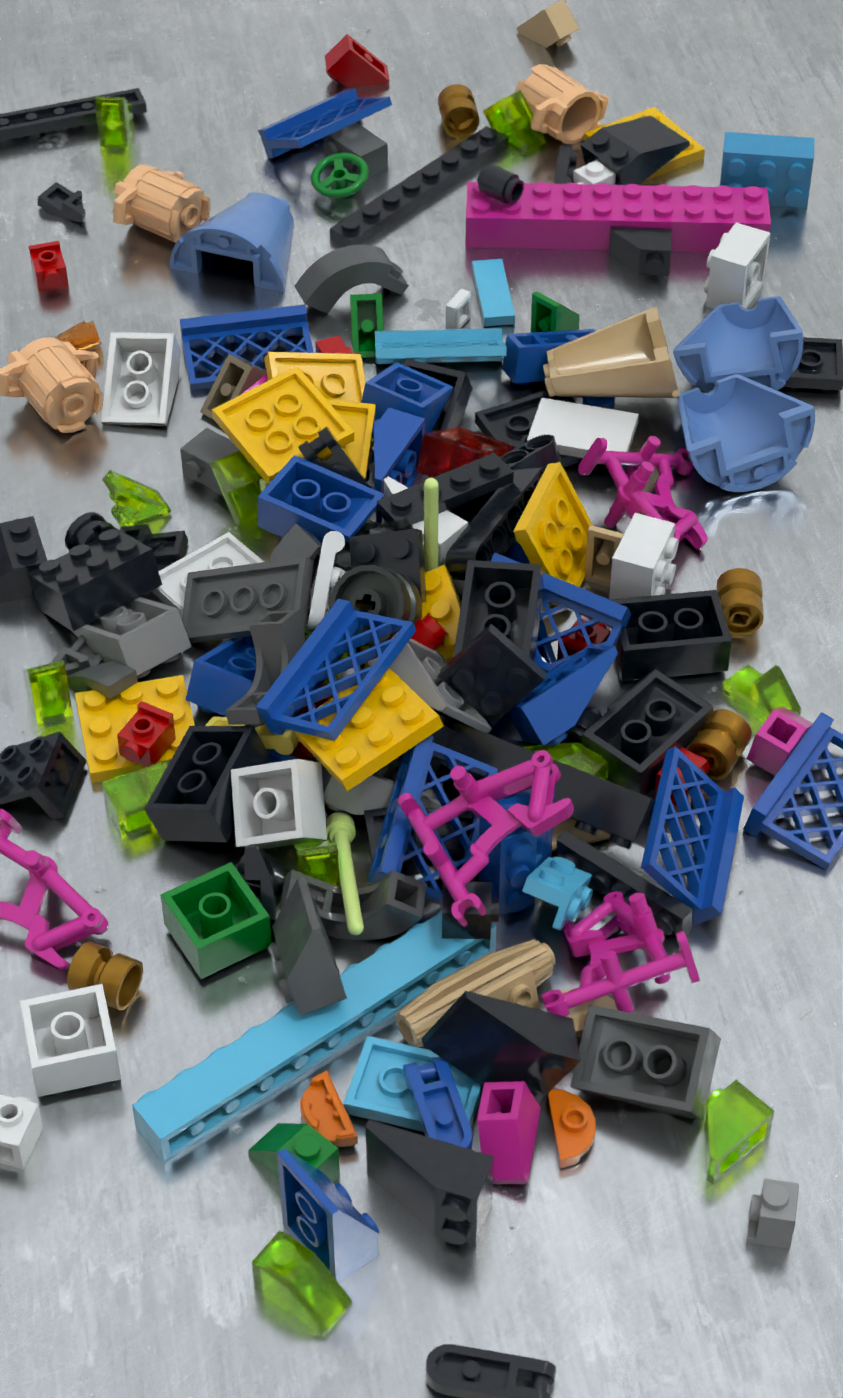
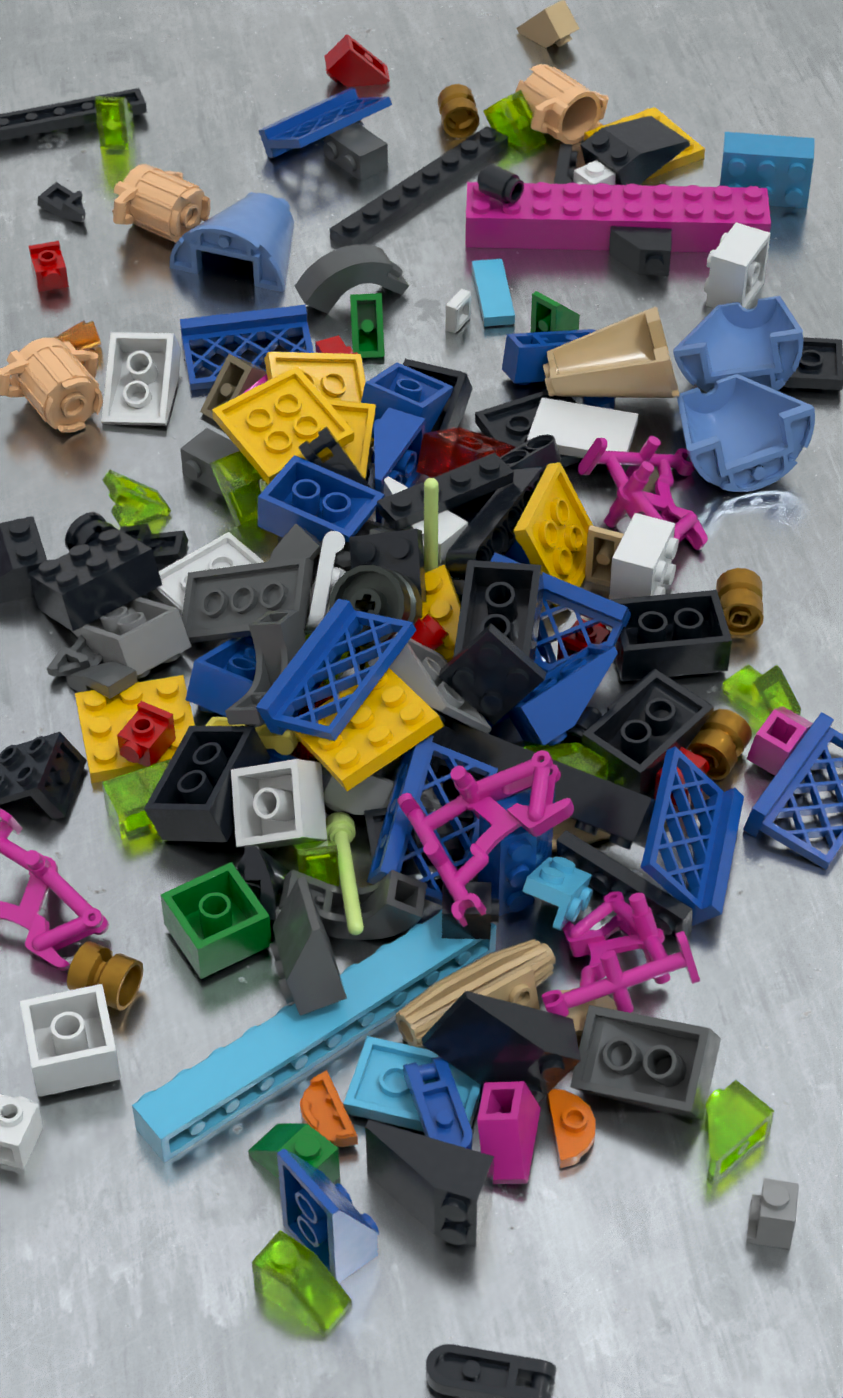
clear neon green slope [23,660,73,725] -> none
green piece [311,153,369,198] -> none
medium azure fence [375,328,507,364] -> none

